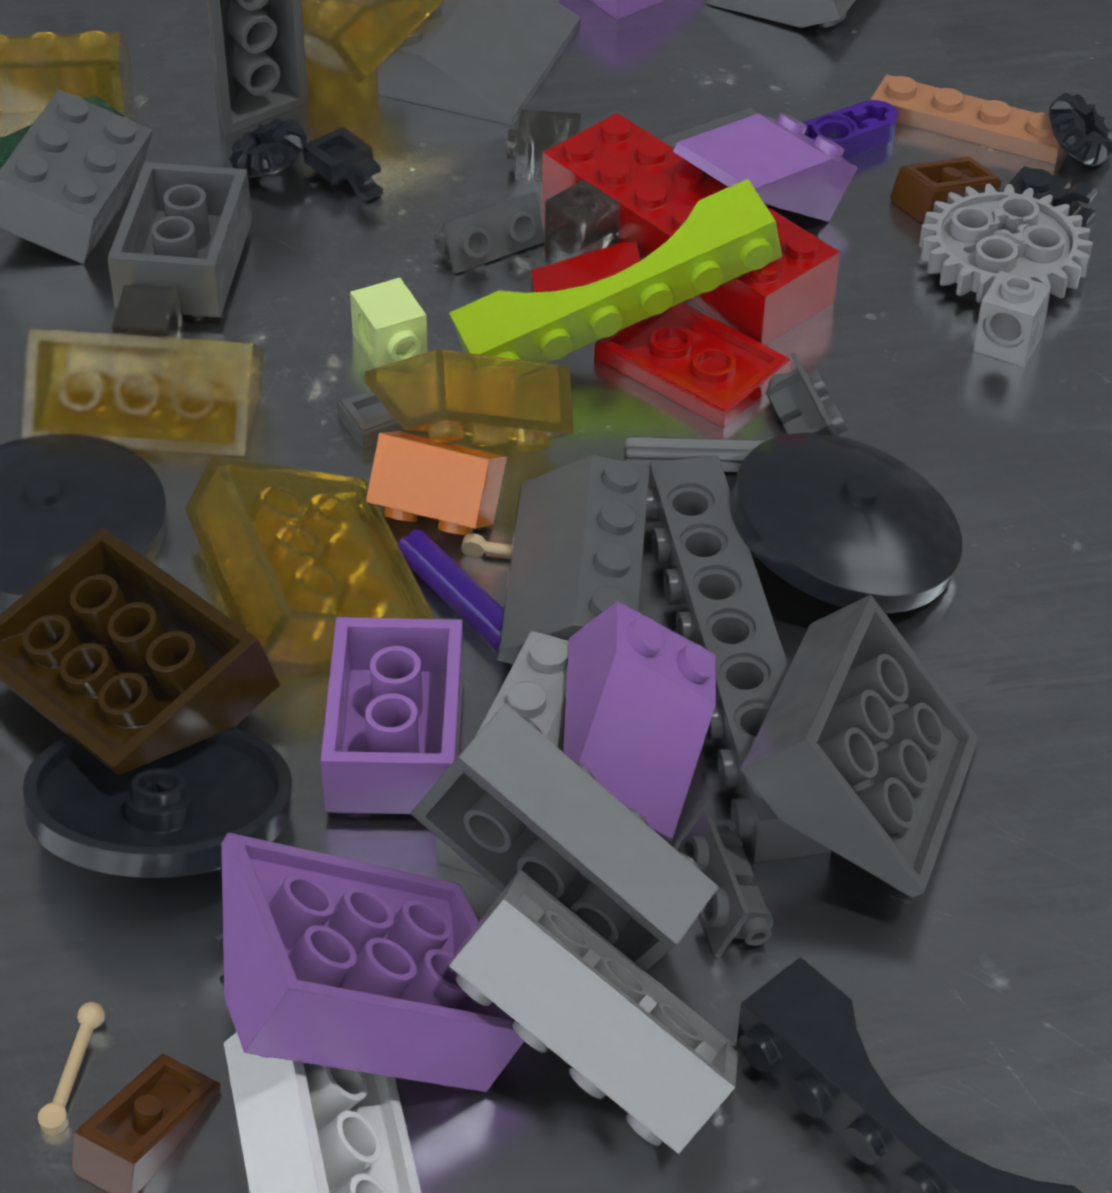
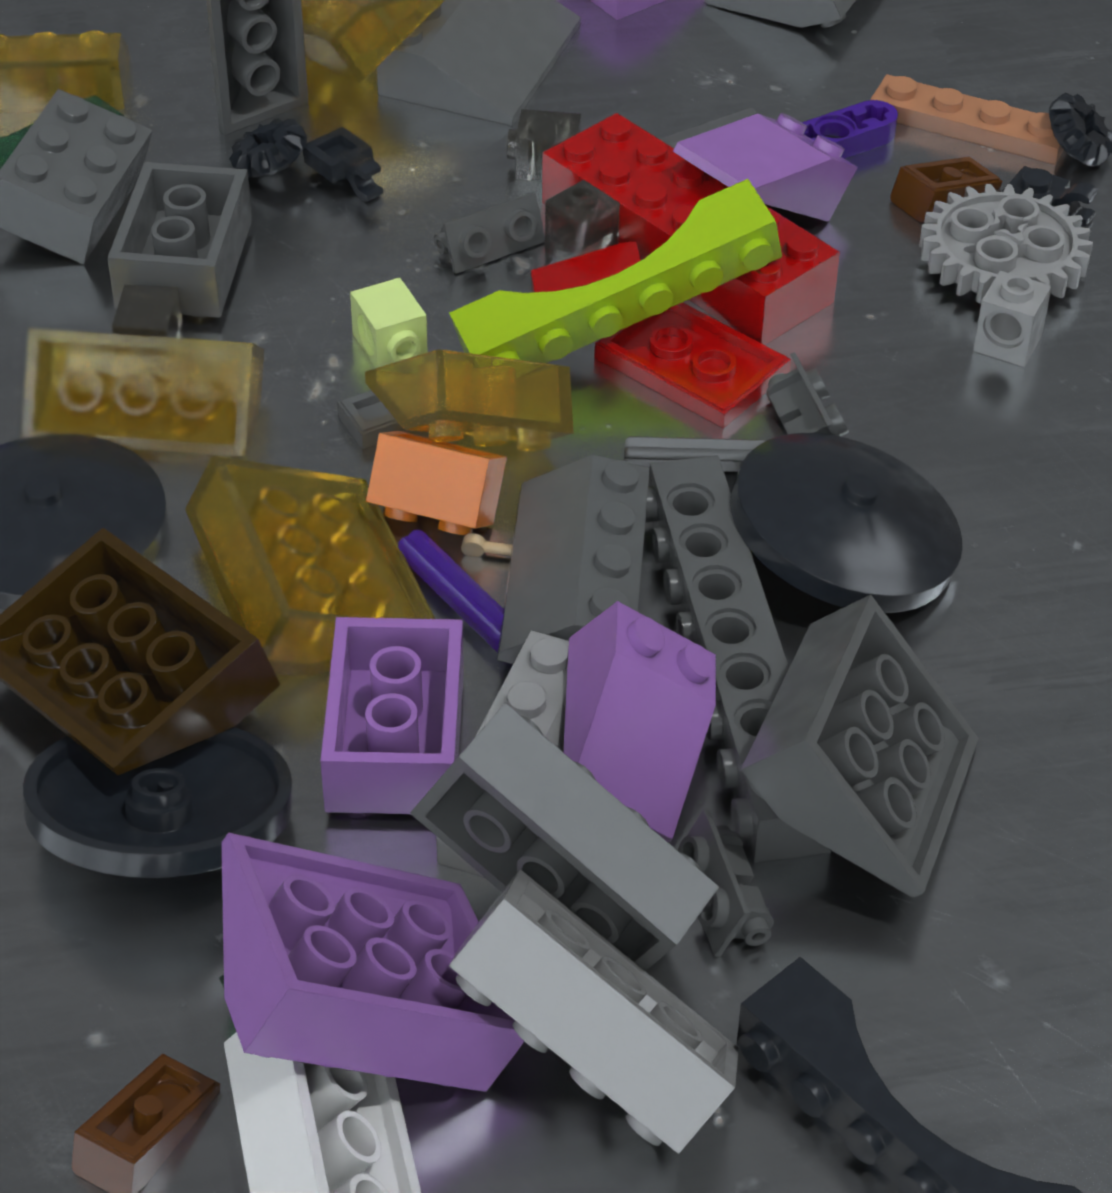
tan hinge [38,1002,105,1136] -> none

